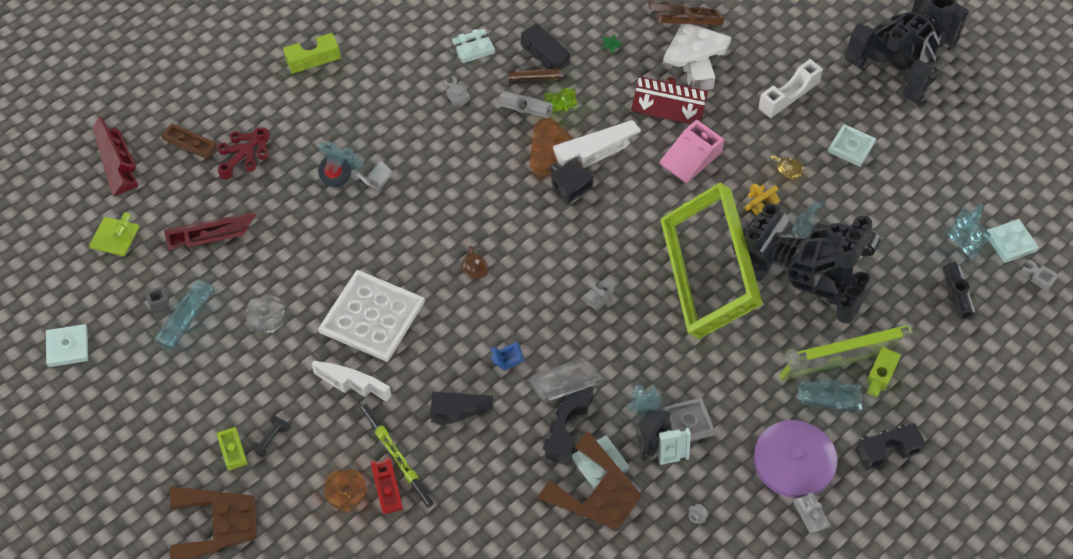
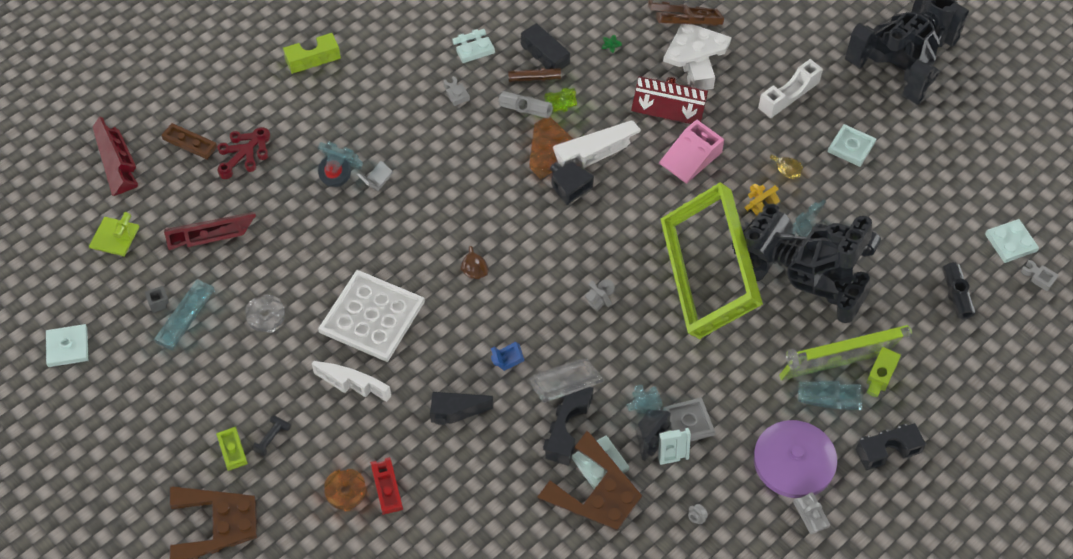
piece [361,404,434,508] -> none
clear light blue plate [947,204,991,260] -> none

